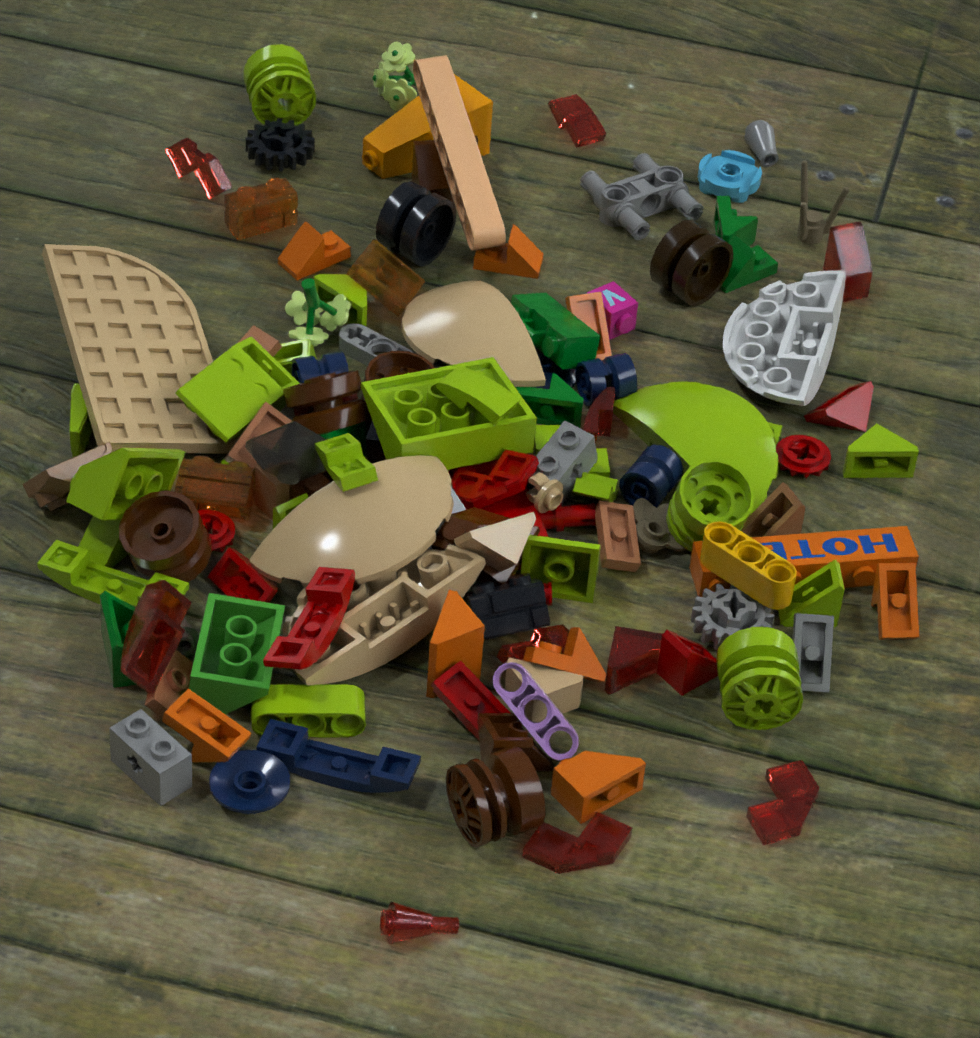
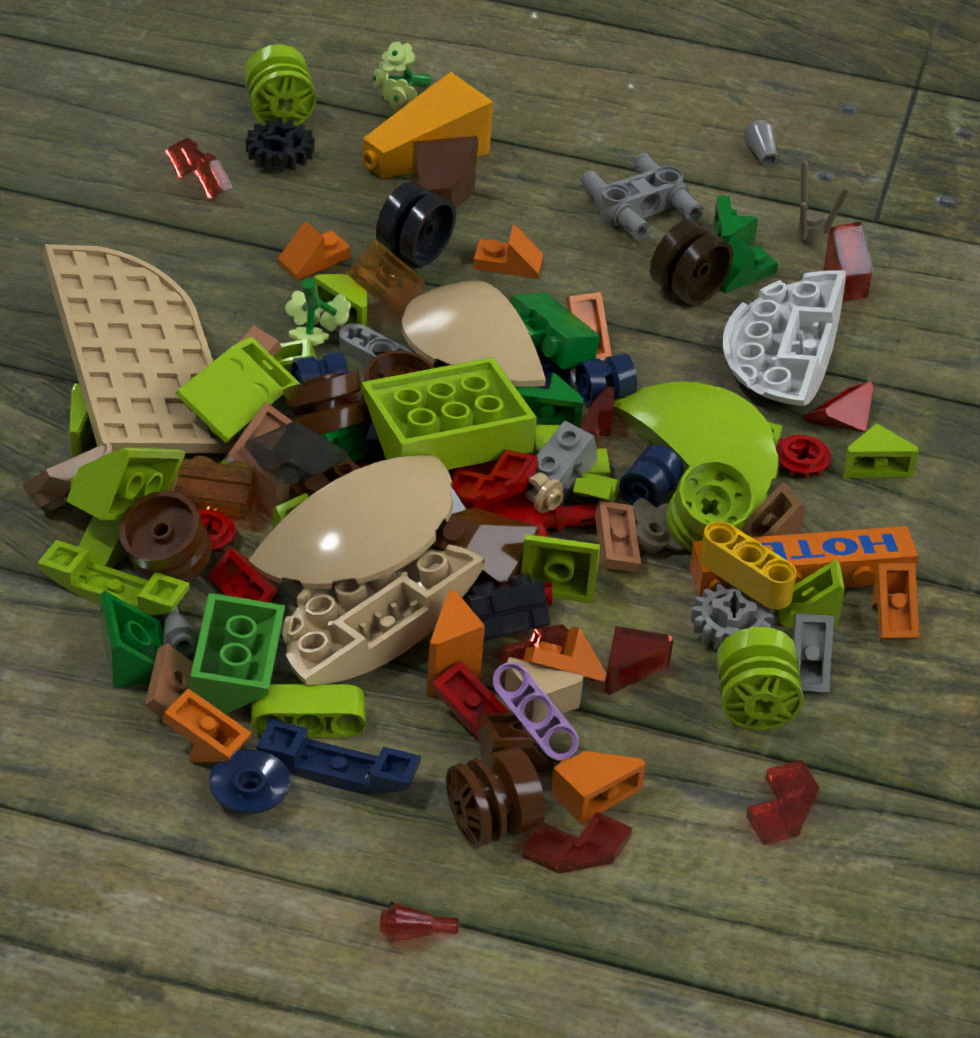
light grey brick [109,709,192,806] -> none
clear red slope [121,579,192,694] -> none
clear orange brick [224,178,298,240] -> none
red slope [263,567,356,670] -> none
lime slope [314,433,378,492] -> none
light nougat beam [413,55,506,251] -> none
lime slope [436,366,520,425] -> none
tan slope [454,512,536,572] -> none
clear red slope [548,94,607,148] -> none
dark pink brick [587,281,638,340] -> none
red slope [657,630,718,696] -> none
medium azure plate [698,150,762,203] -> none

